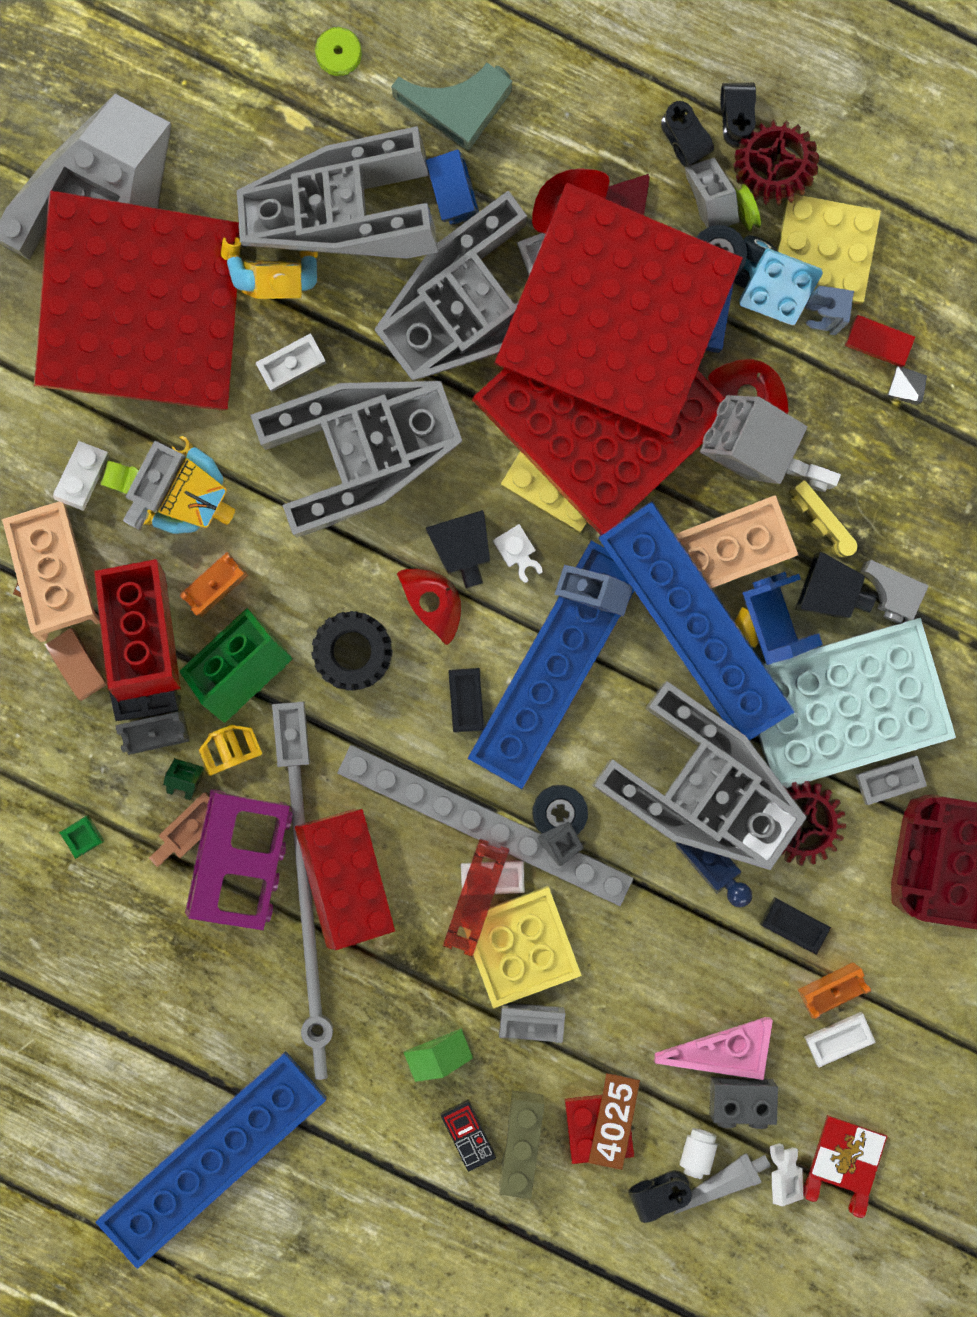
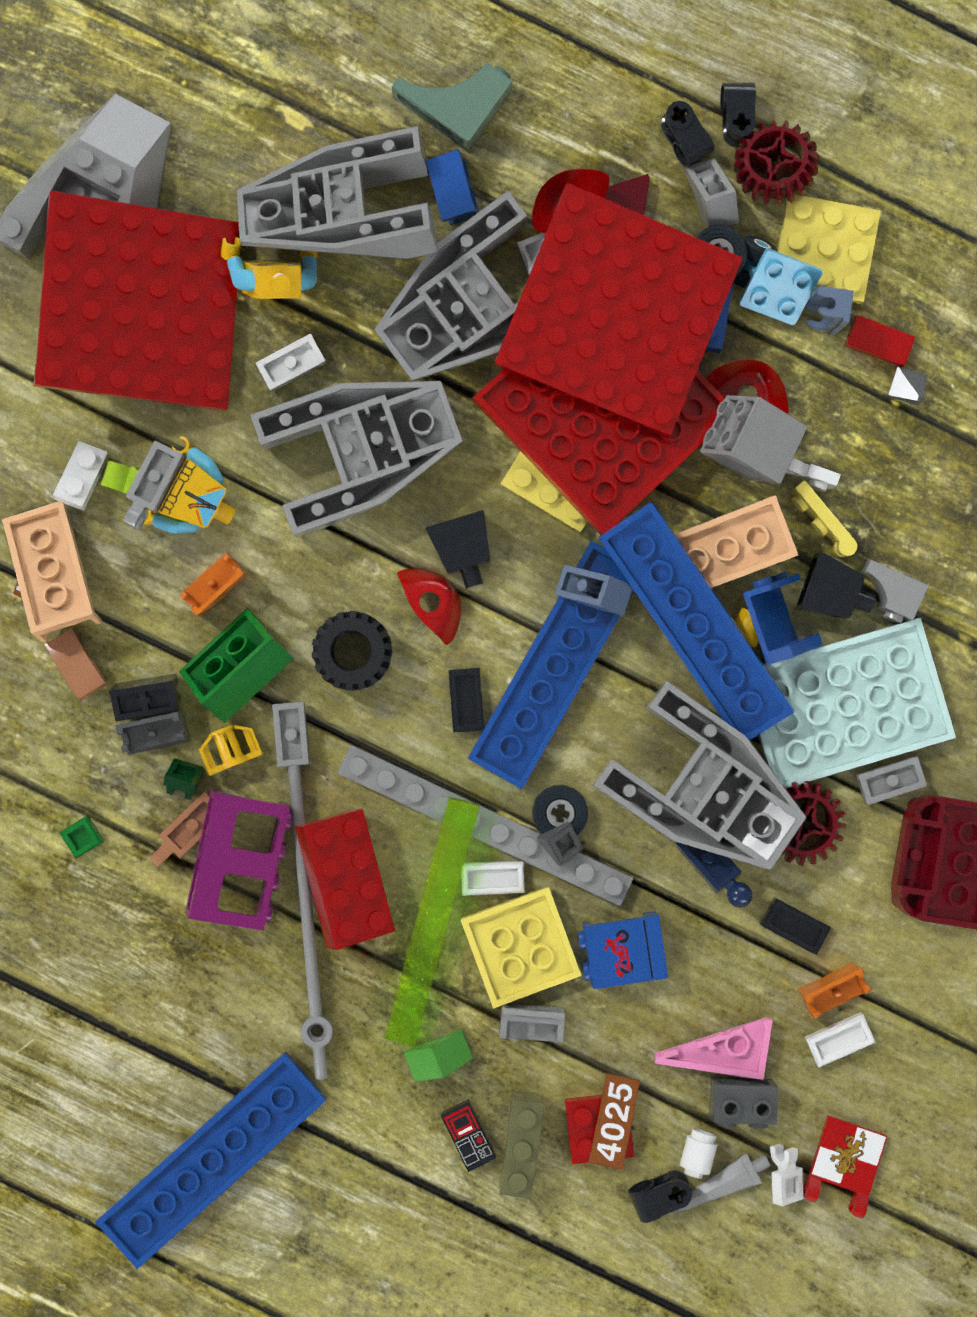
red brick [94,559,181,701] -> none
lime piece [315,27,362,76] -> none
clear red plate [443,838,510,957] -> none
white plate [493,524,542,583] -> none
lime piece [734,184,761,232] -> none
none -> clear neon green plate [385,796,480,1047]
none -> blue panel [577,911,668,989]

